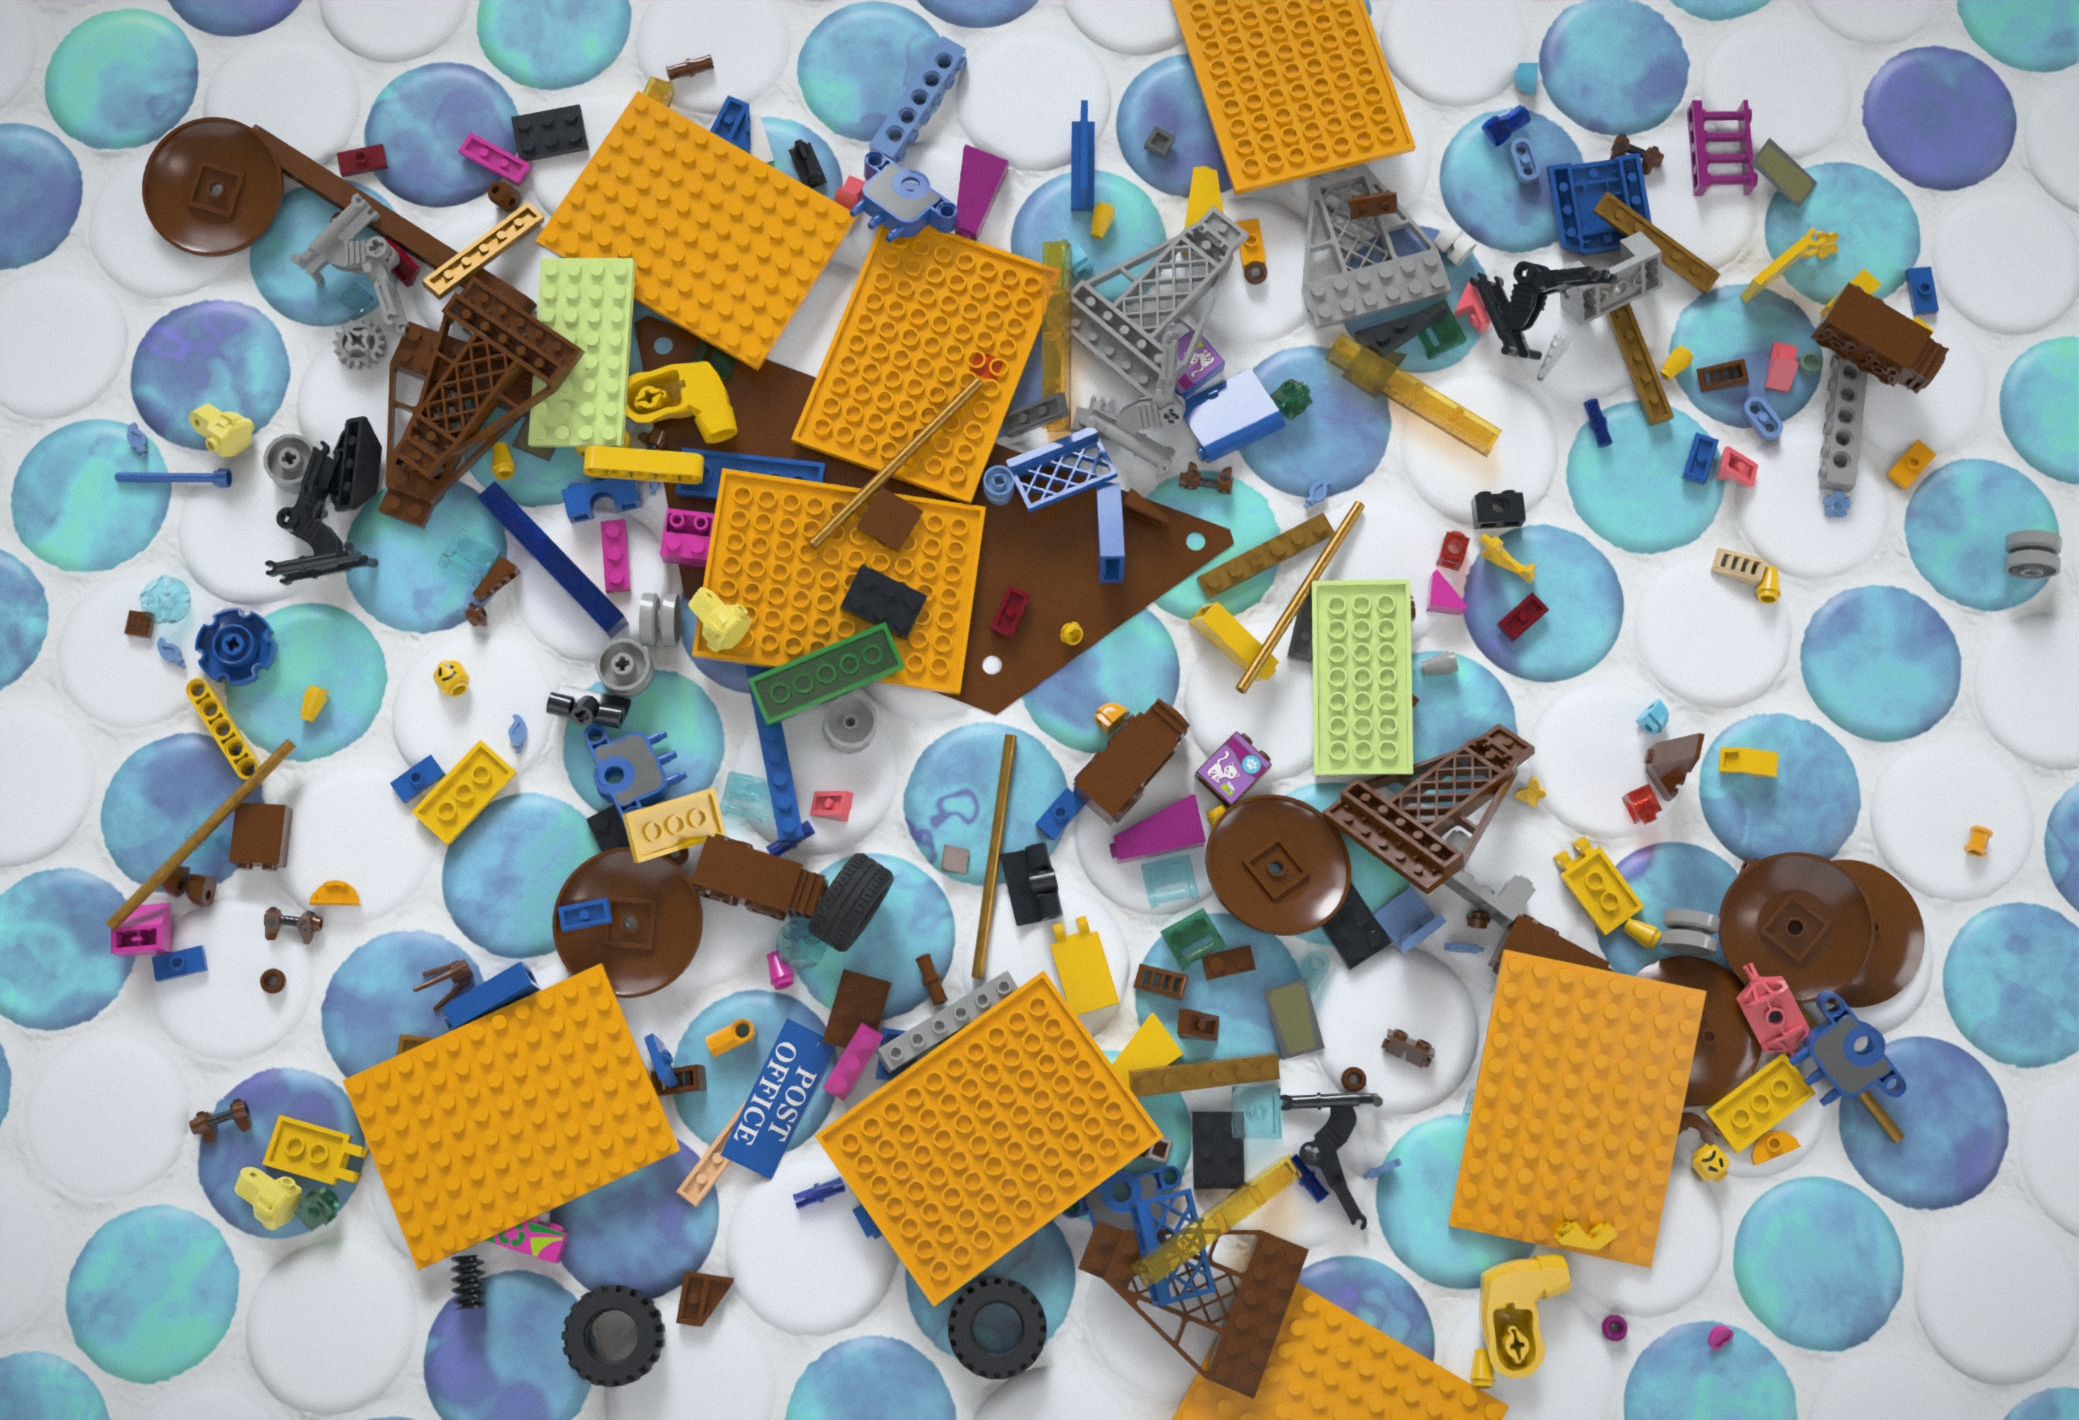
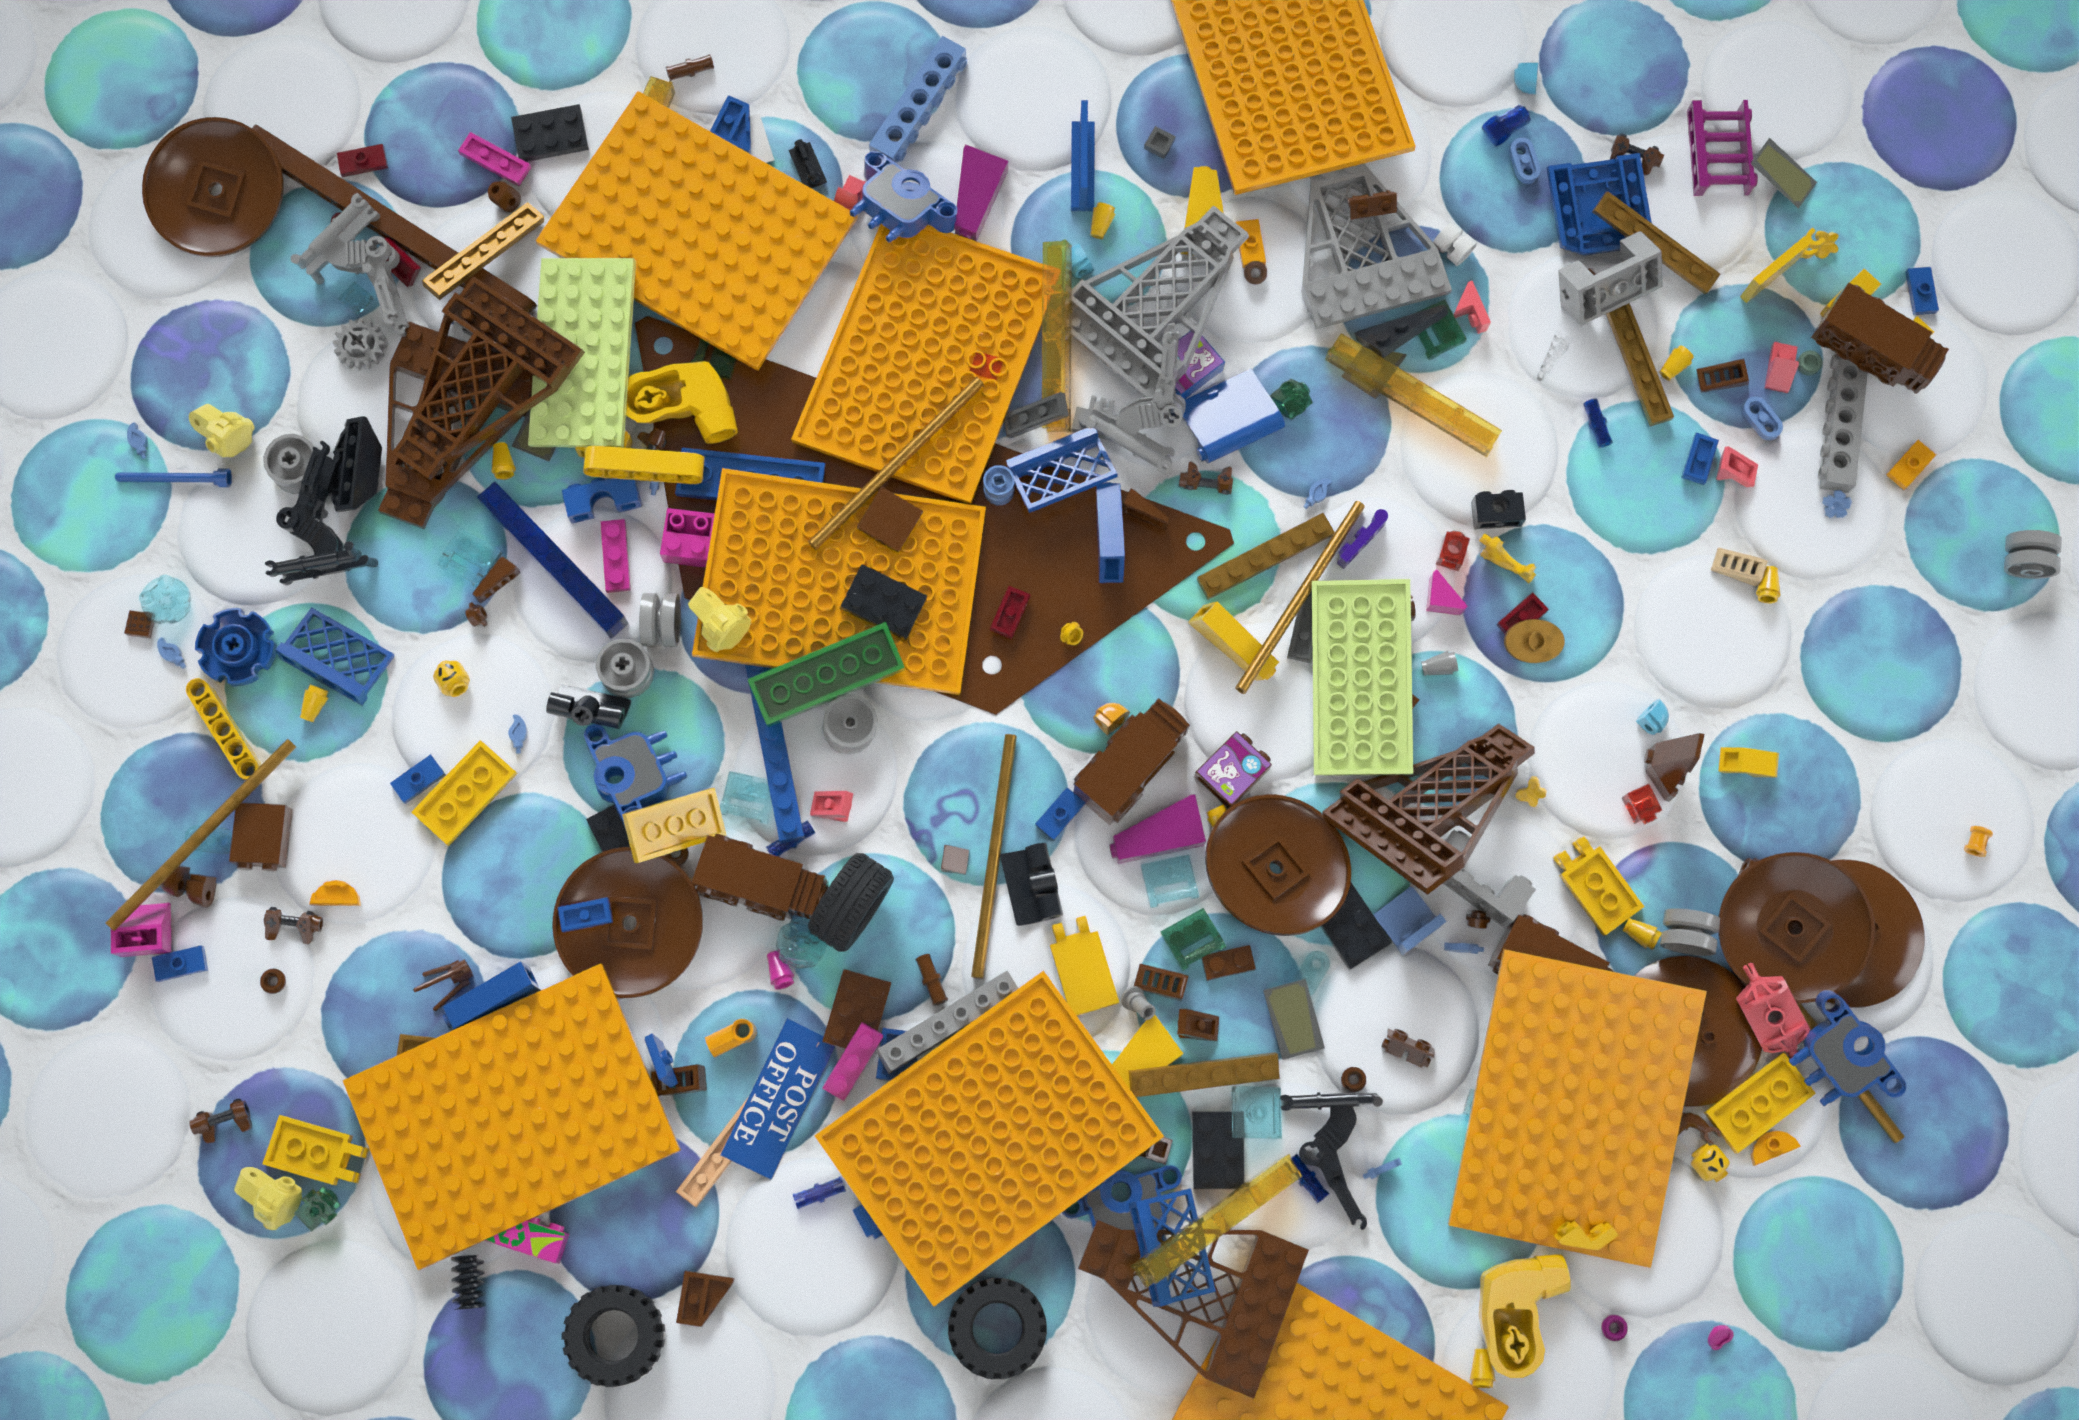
black piece [1470,261,1617,360] -> none
none -> blue fence [276,607,395,706]
none -> light grey pin [1121,986,1156,1020]
none -> dark purple plate [1337,509,1389,569]
none -> pearl gold piece [1504,619,1565,663]

